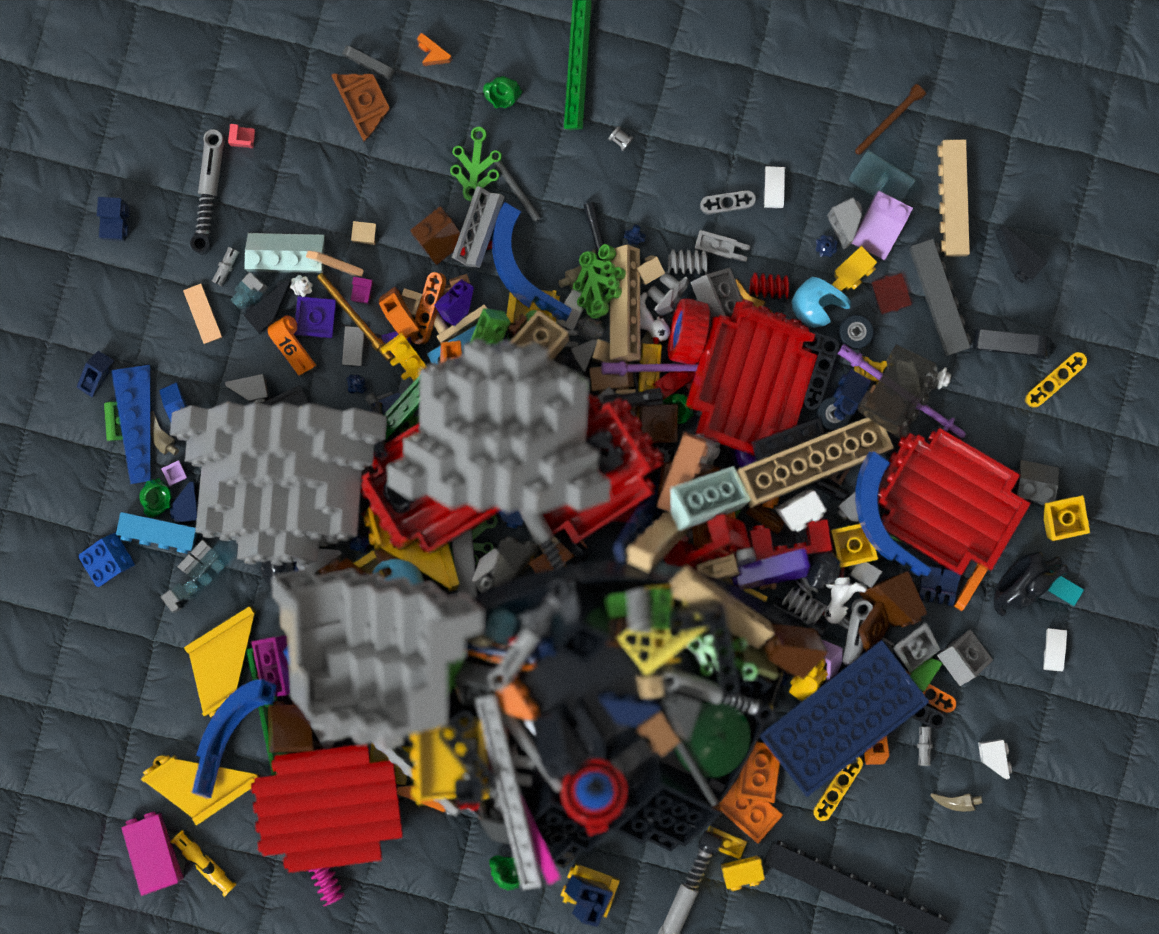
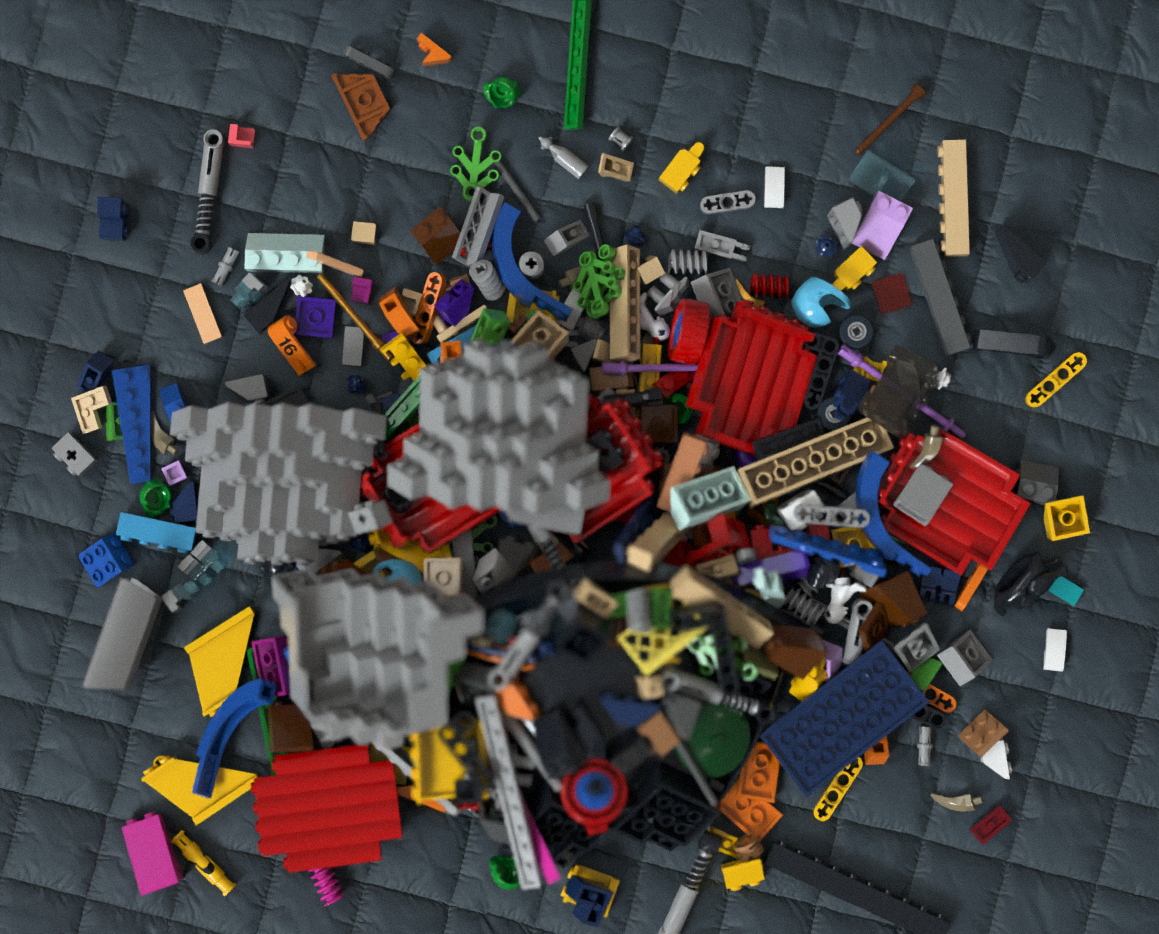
none -> light grey brick [52,432,98,476]
none -> tan plate [71,386,112,434]
none -> light grey panel [83,578,162,689]
none -> light grey brick [348,499,392,534]
none -> tan plate [424,558,463,597]
none -> light grey piece [469,260,505,301]
none -> light grey slope [506,504,584,535]
none -> light grey piece [519,251,544,280]
none -> light grey wheel [538,136,589,179]
none -> light grey slope [544,219,590,256]
none -> tan slope [574,579,619,618]
none -> tan slope [598,153,634,181]
none -> yellow hinge [659,143,704,194]
none -> medium nougat wheel [733,834,764,861]
none -> light aqua slope [754,568,785,609]
none -> clear green arm [764,500,784,527]
none -> blue wing [768,526,886,577]
none -> light grey beam [793,504,870,527]
none -> light grey brick [893,463,953,526]
none -> dark tan bar [910,425,943,468]
none -> medium nougat plate [958,709,1008,758]
none -> dark red plate [969,805,1012,845]

